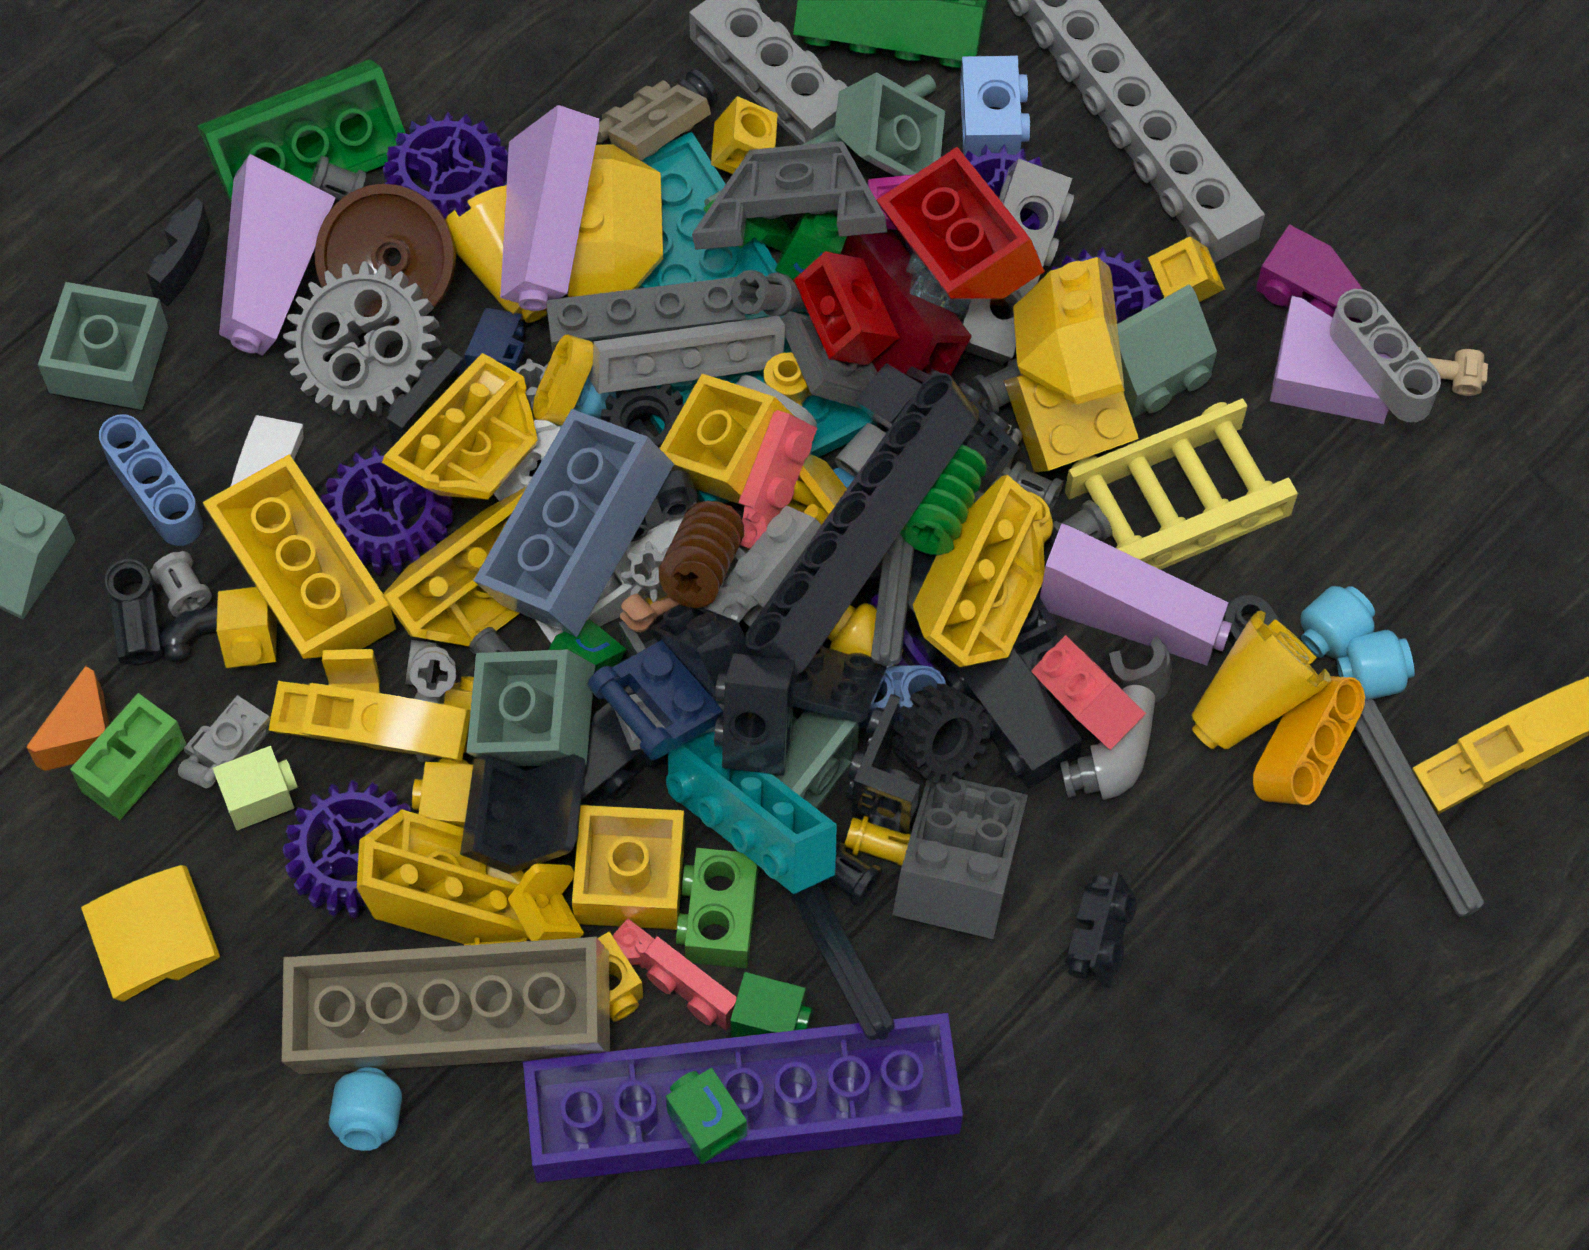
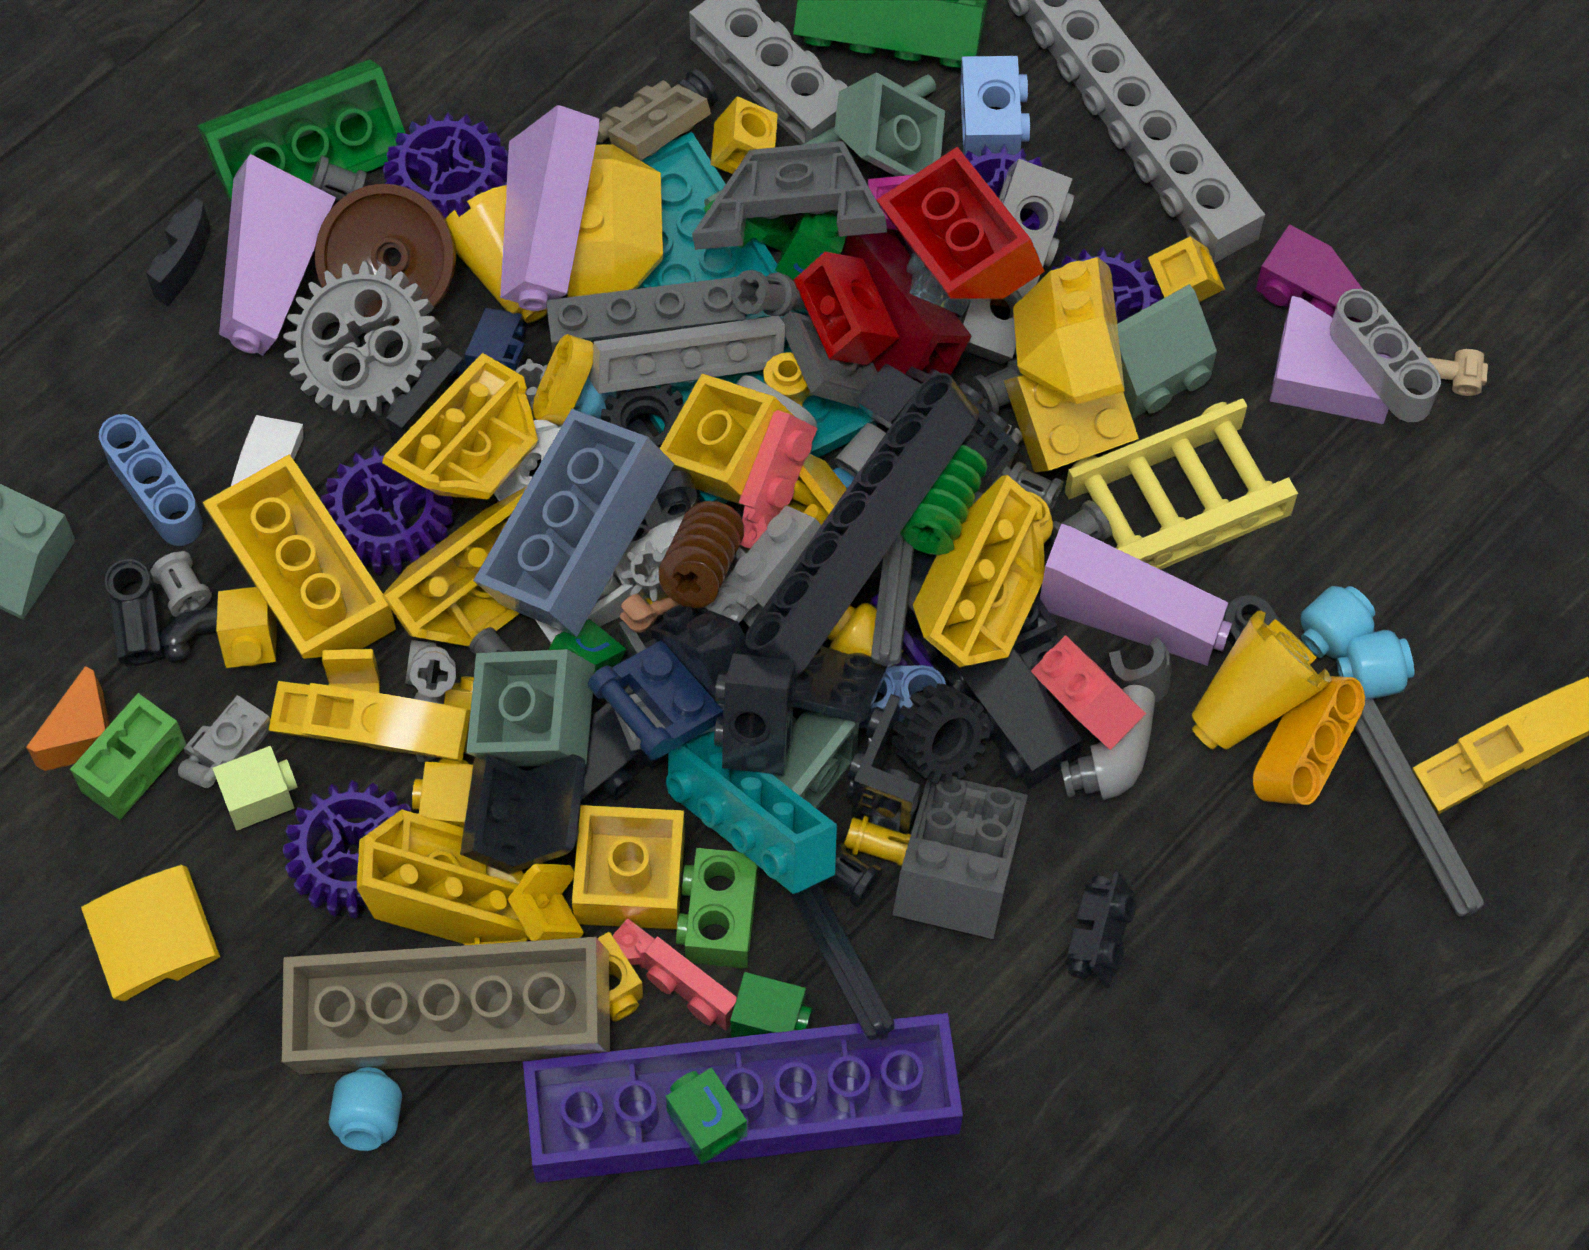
sand green brick [38,282,168,410] -> none

